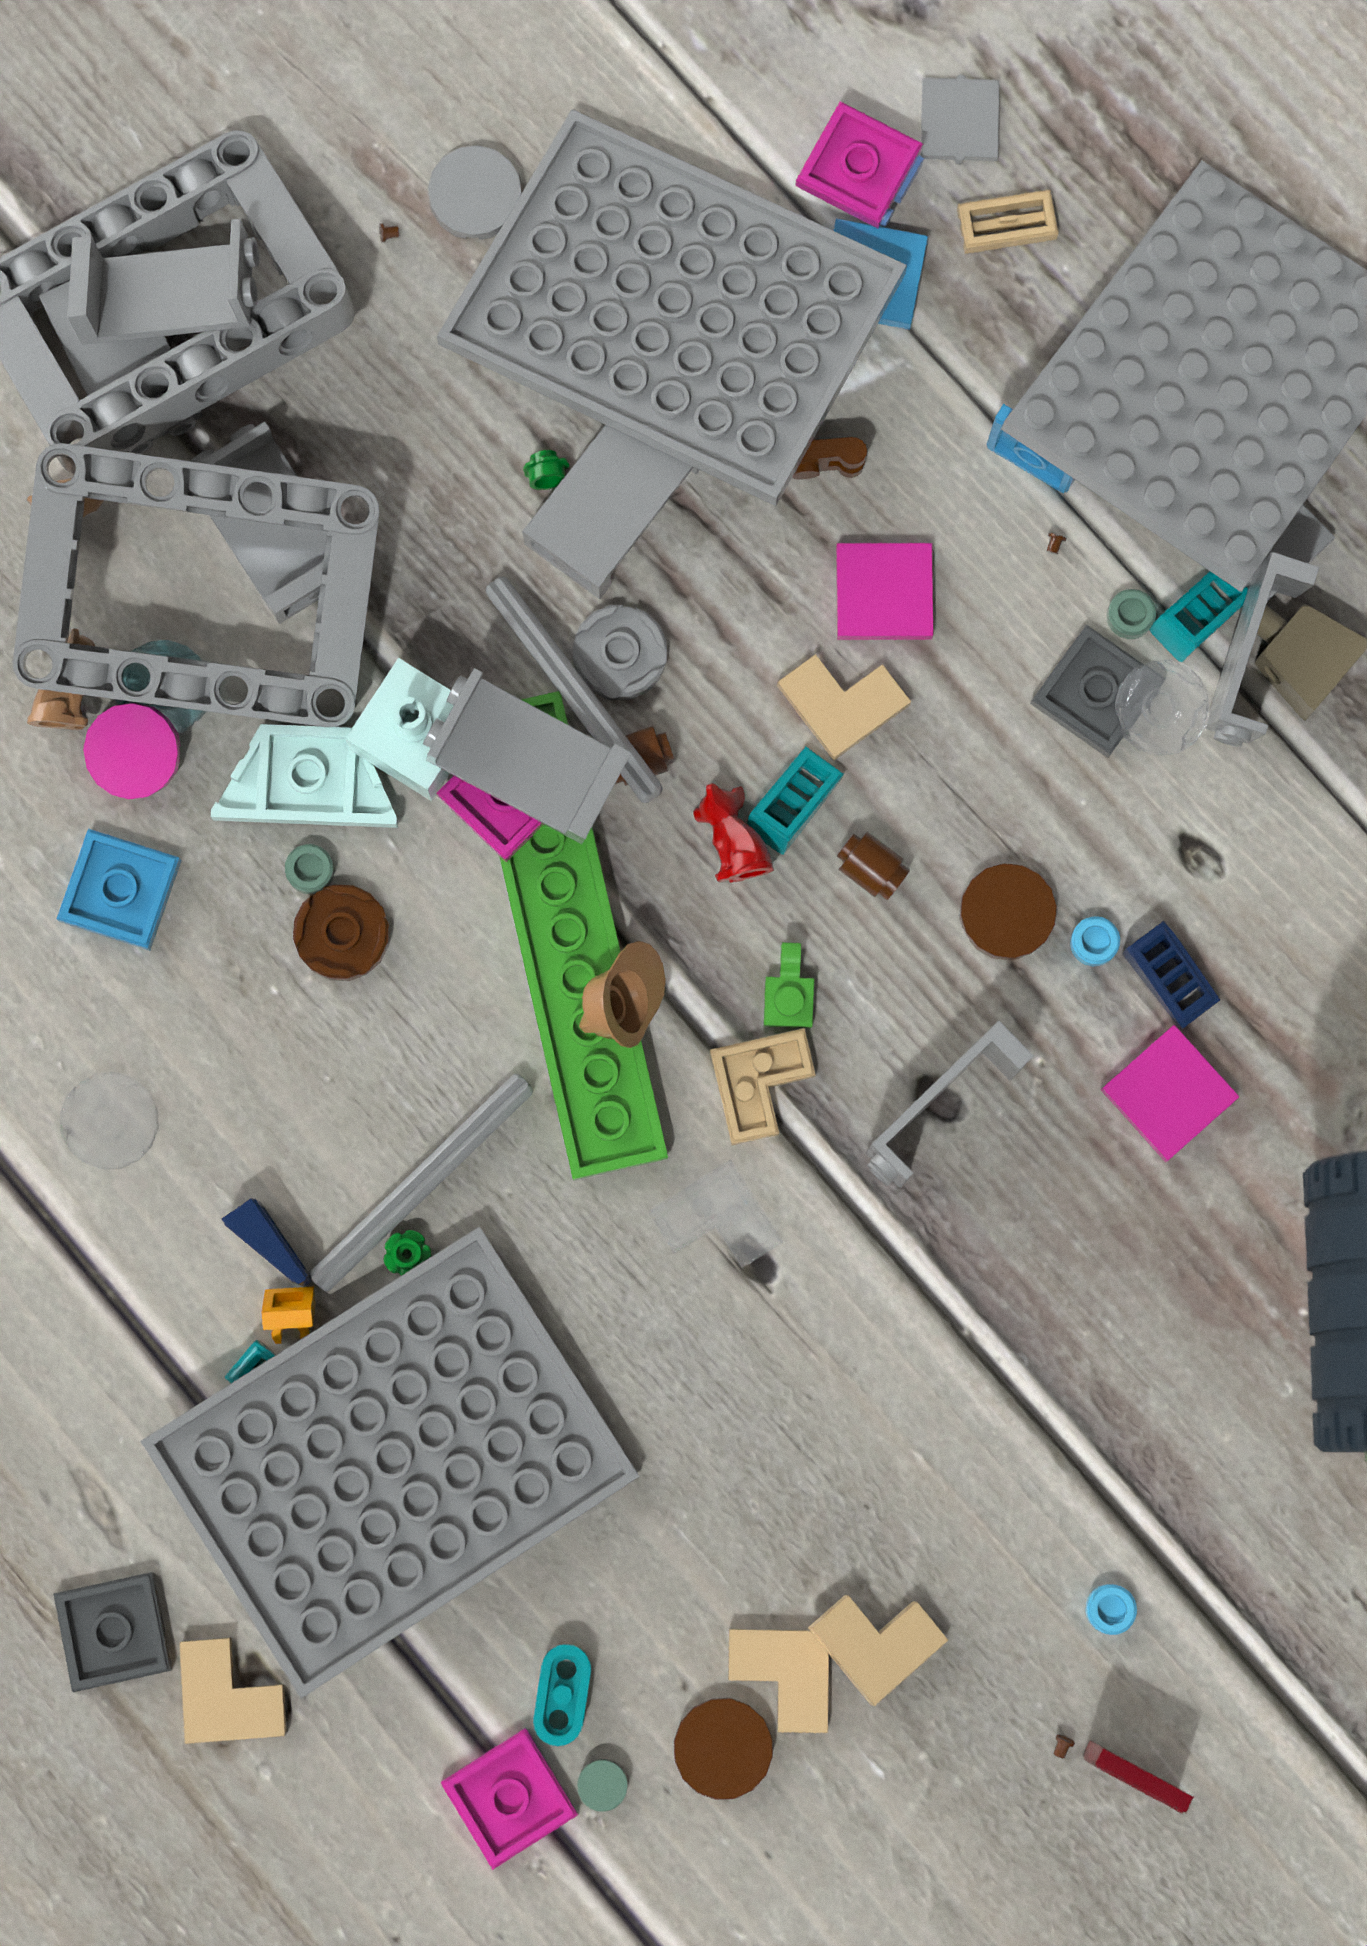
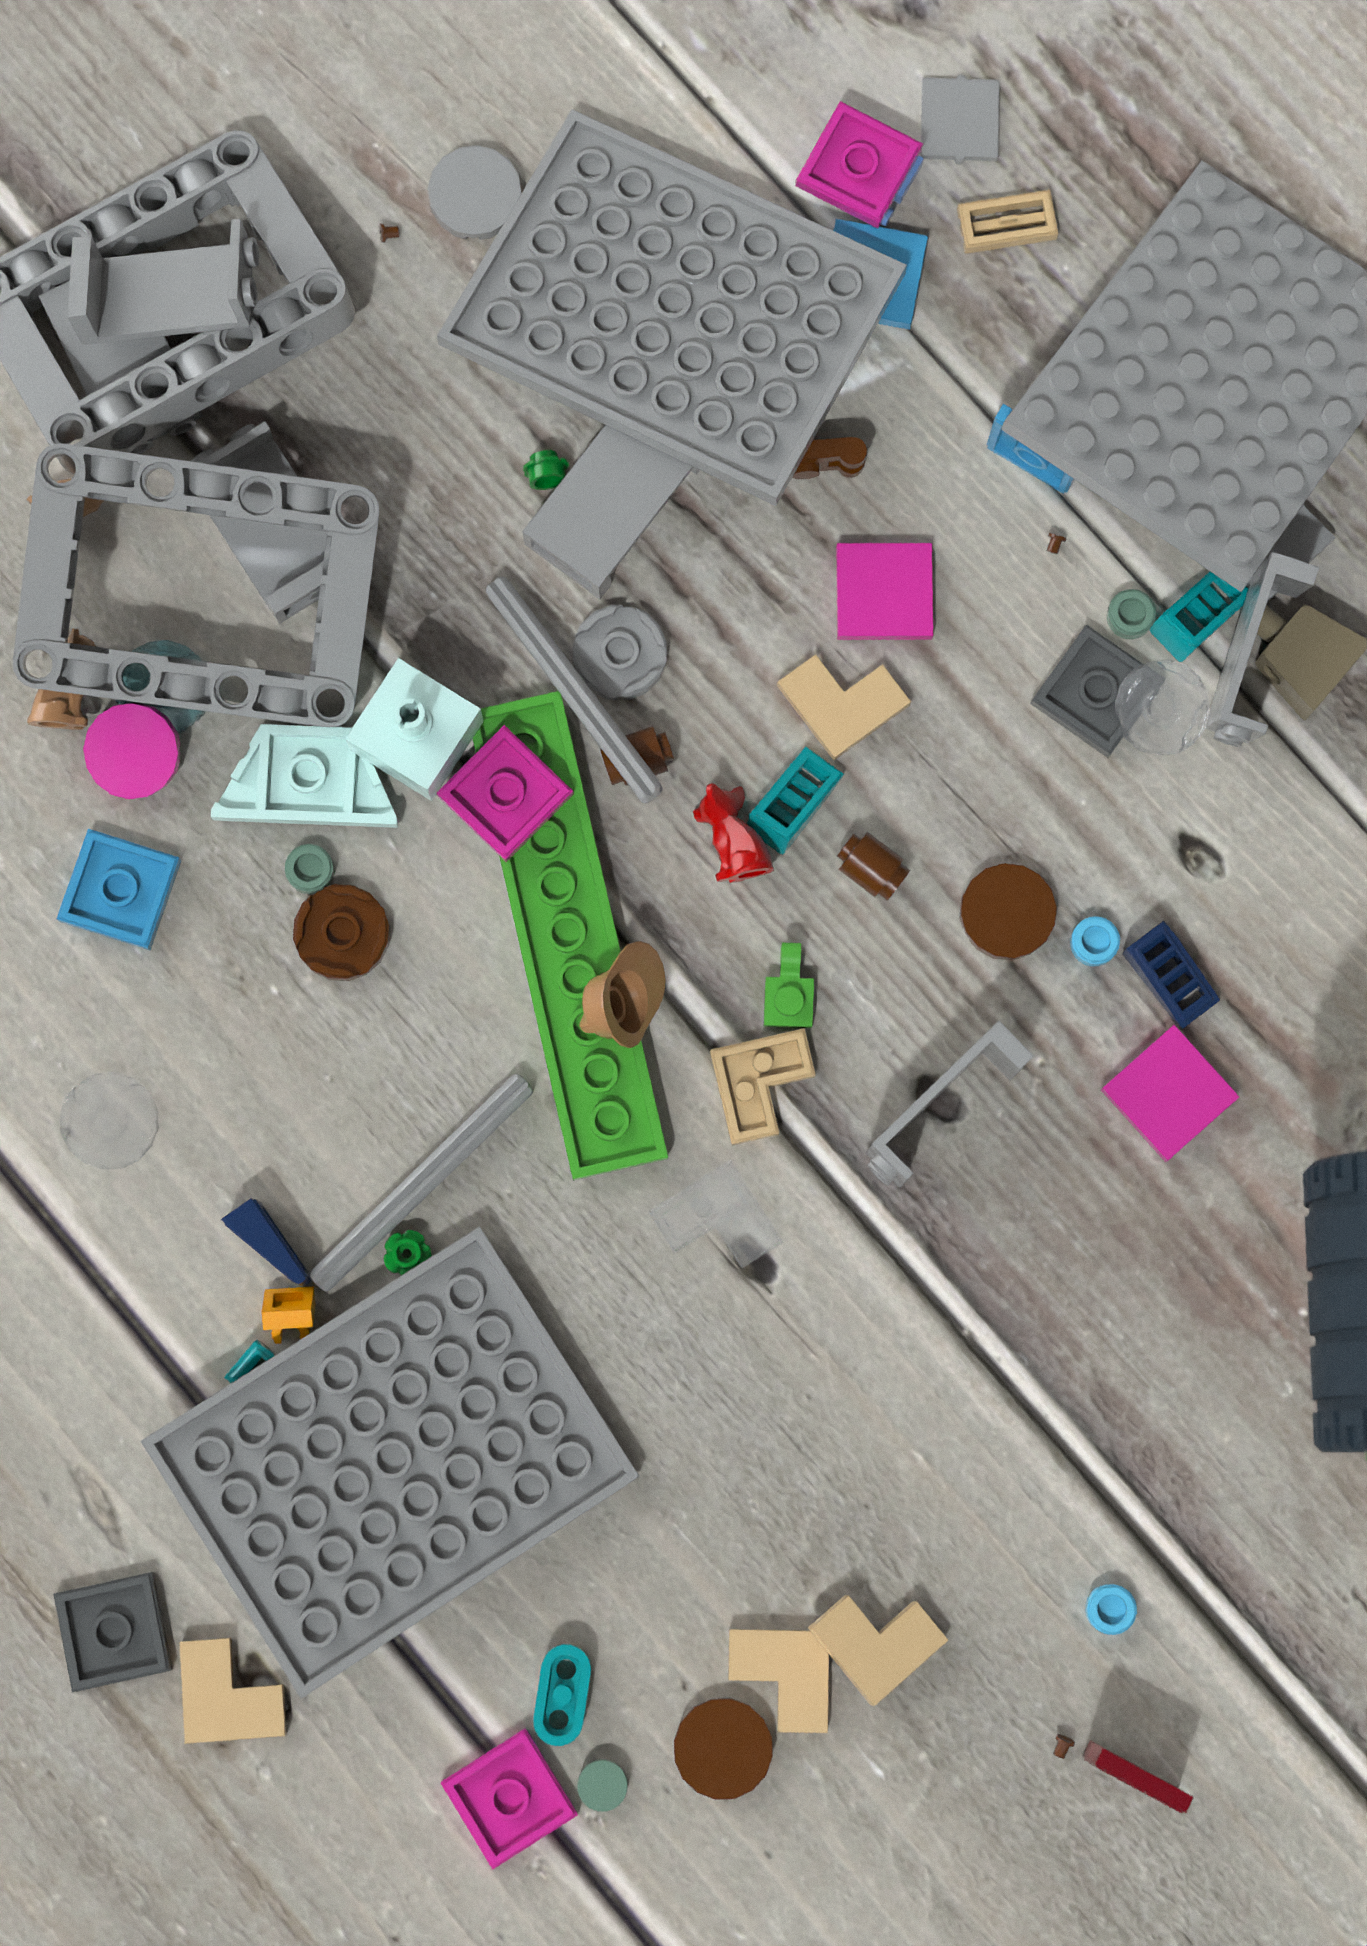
light grey panel [423,668,631,844] -> none

